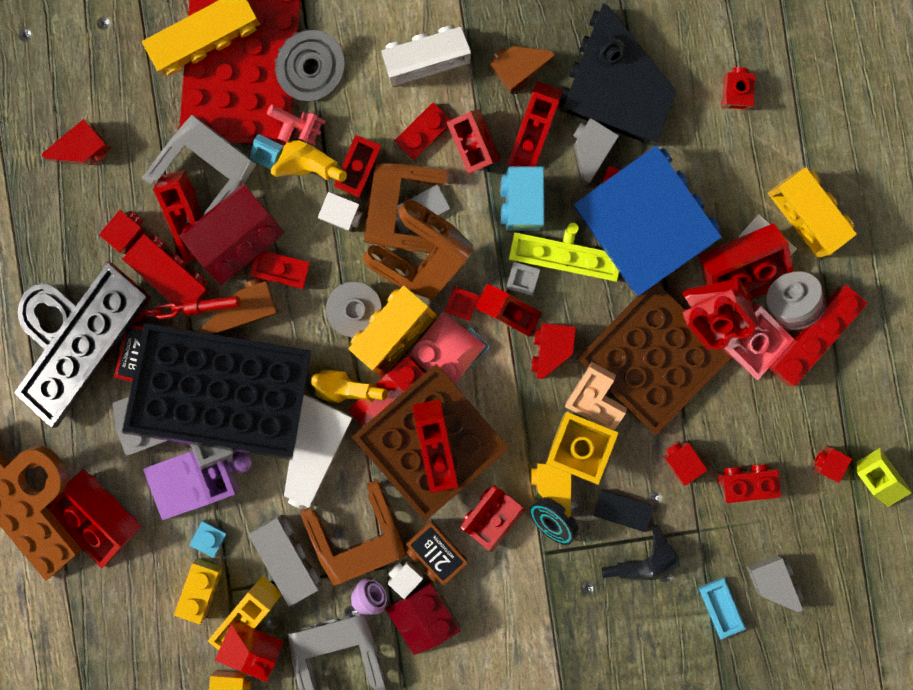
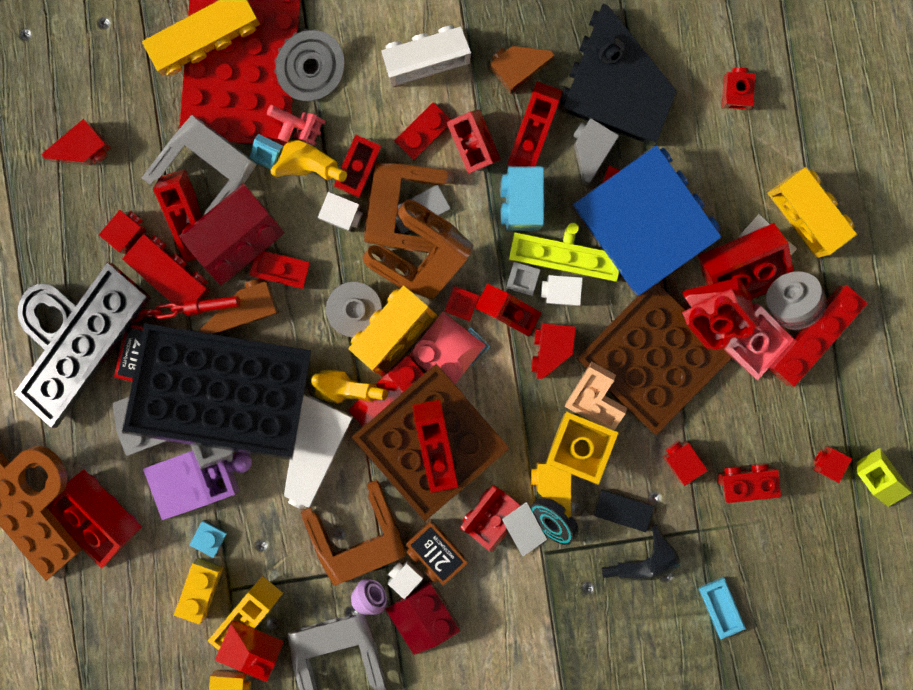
light grey brick [248,515,321,607] -> none
light grey slope [747,555,803,612] -> none
none -> white sticker [502,502,547,556]
none -> white brick [541,275,582,306]

